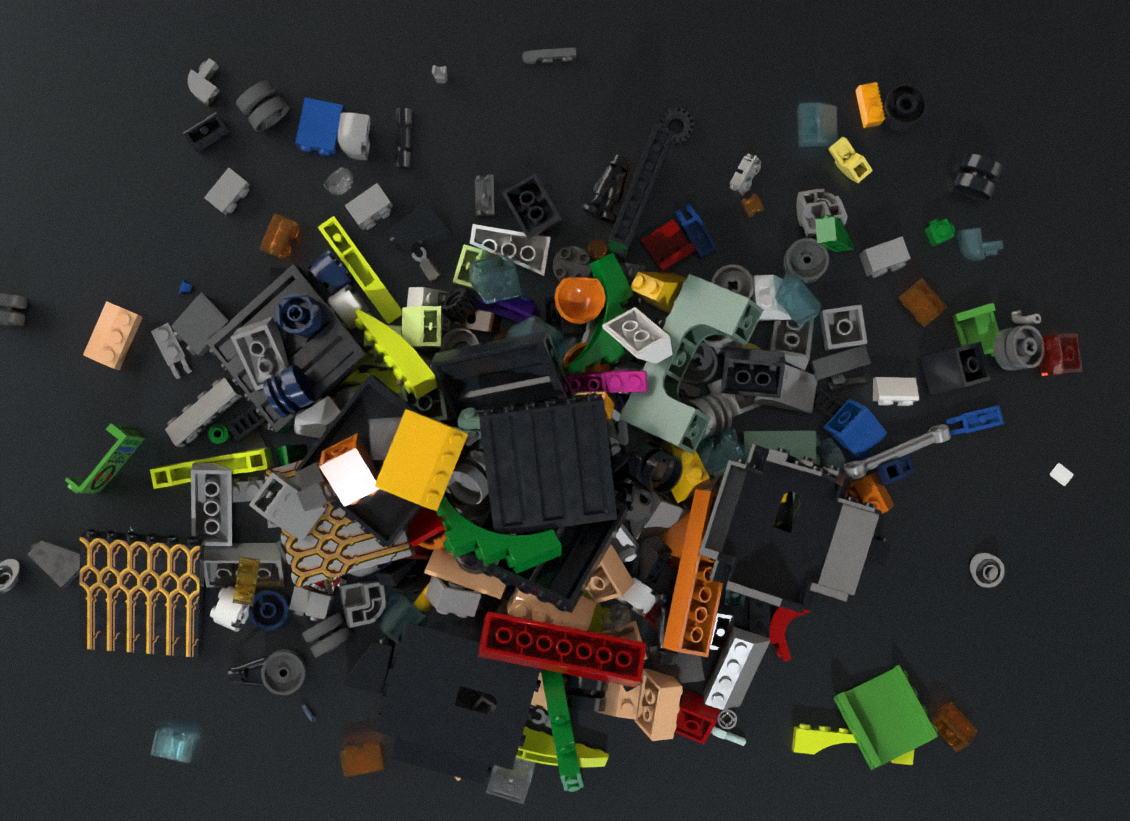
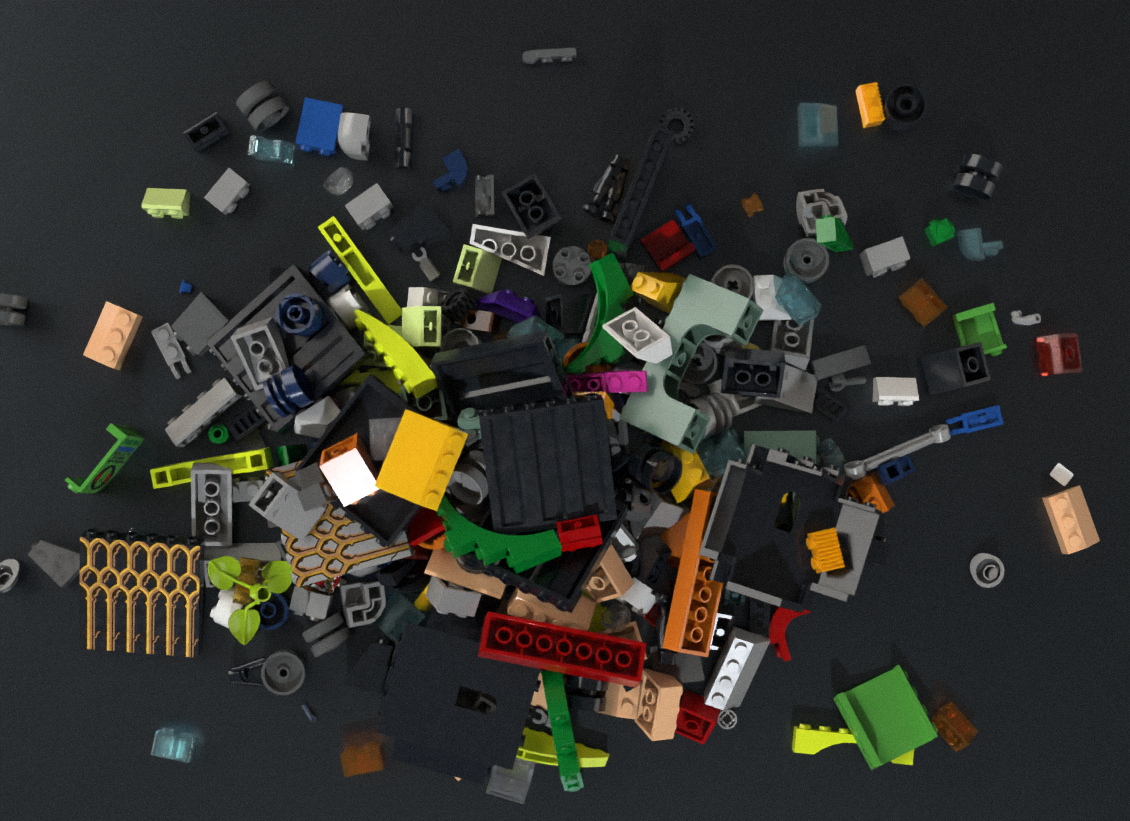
light grey brick [188,58,220,107] -> none
clear orange brick [259,213,299,260] -> none
light grey bar [432,65,448,83] -> none
clear light blue slope [469,254,522,304] -> none
orange cylinder [554,277,606,324] -> none
light aqua bar [711,726,746,746] -> none
light grey hinge [729,154,762,196] -> none
light grey brick [819,305,867,351] -> none
blue slope [823,399,887,461] -> none
light yellow brick [828,136,873,183] -> none
dark grey wheel [993,325,1045,371] -> none
none -> yellowish green slope [142,188,190,219]
none -> lime plant [208,556,293,645]
none -> clear light blue brick [248,135,294,164]
none -> dark blue brick [433,149,468,191]
none -> red brick [556,514,603,552]
none -> light orange brick [806,528,845,573]
none -> light nougat slope [1042,485,1100,554]

